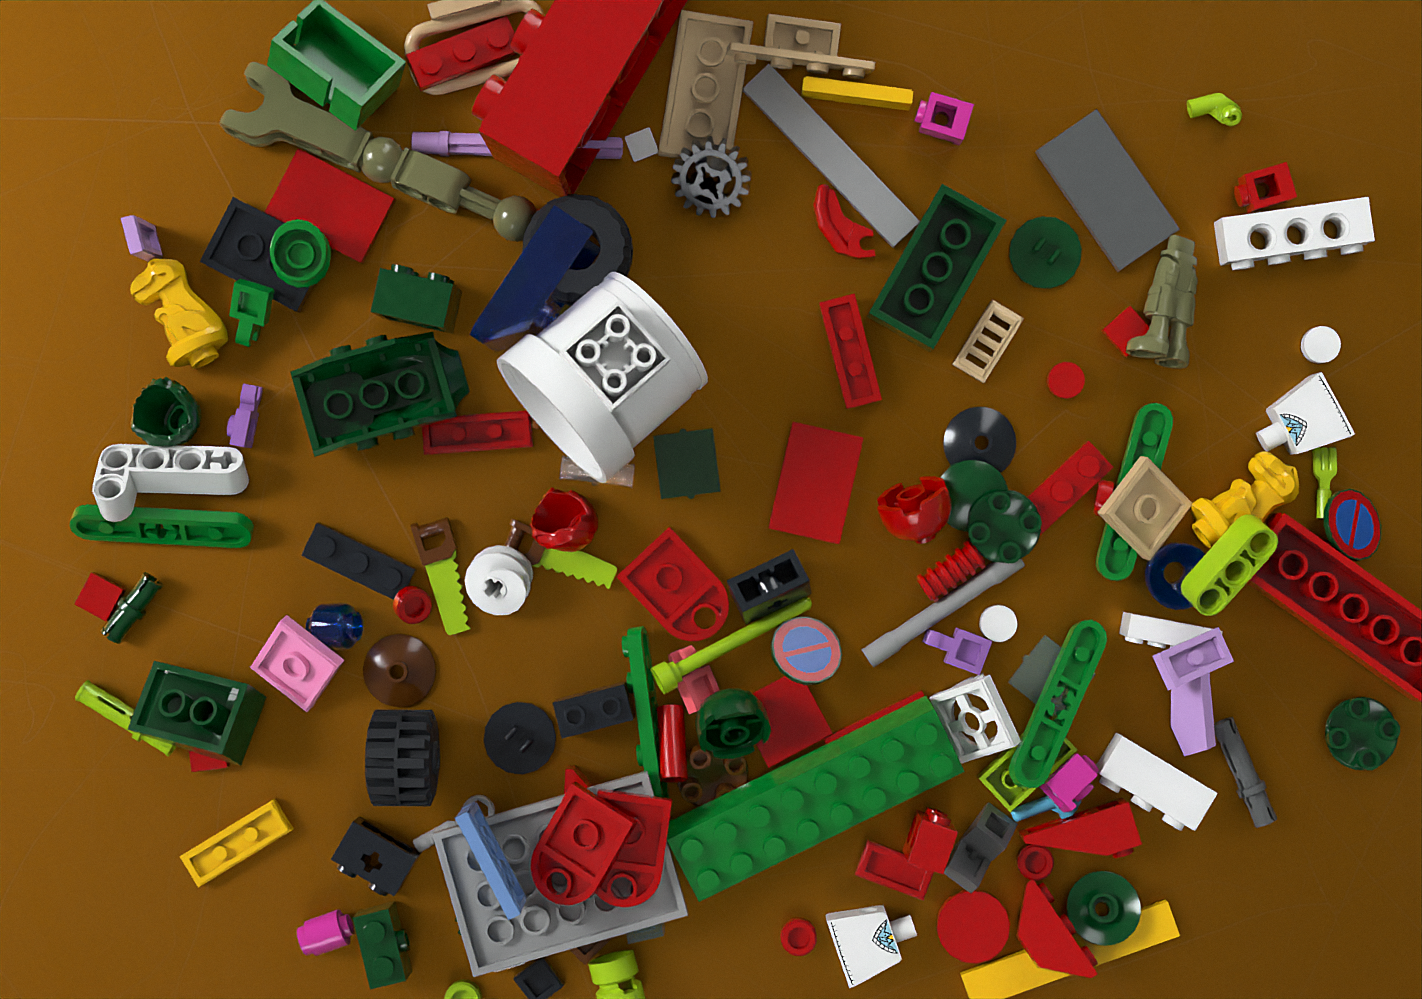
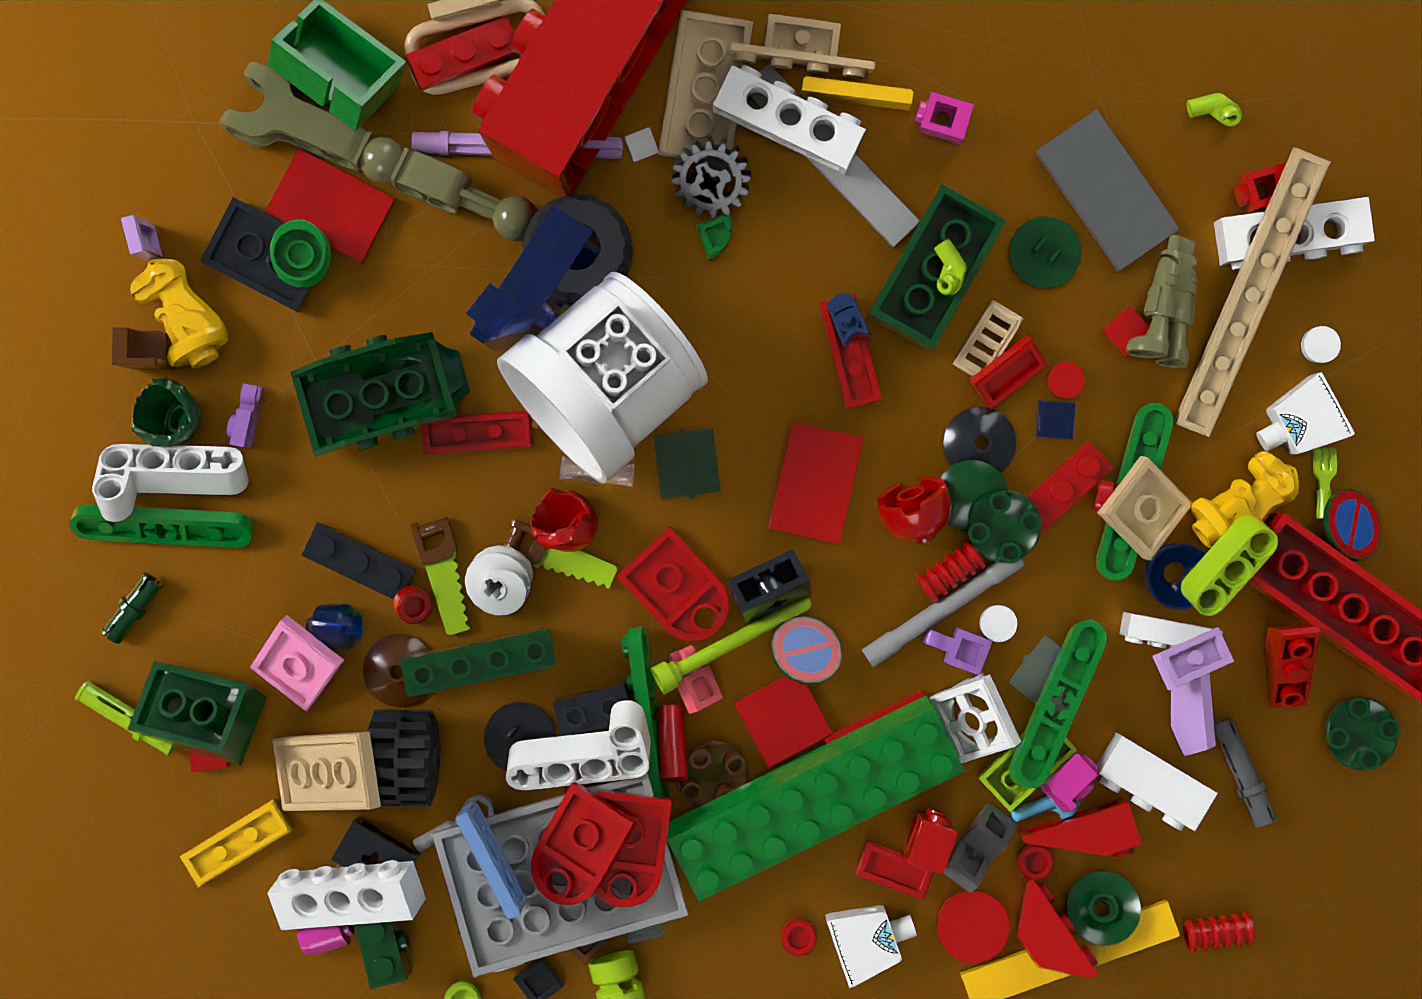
red tile [74,572,126,621] -> none
green plate [229,278,274,347] -> none
dark green brick [370,264,462,334] -> none
dark green cylinder [695,688,771,759] -> none
red piece [813,184,875,259] -> none
none -> reddish brown panel [112,327,175,370]
none -> white brick [267,860,426,930]
none -> tan tile [272,732,381,811]
none -> dark green panel [400,627,556,697]
none -> clear blue tile [466,283,521,339]
none -> white beam [506,700,651,790]
none -> green tile [696,214,732,260]
none -> white brick [713,65,866,175]
none -> dark blue piece [827,293,871,348]
none -> lime arm [934,238,967,295]
none -> red tile [969,335,1049,410]
none -> clear blue tile [1035,400,1076,440]
none -> tan tile [1173,147,1331,437]
none -> red piece [1183,912,1255,953]
none -> red slope [1264,624,1320,708]

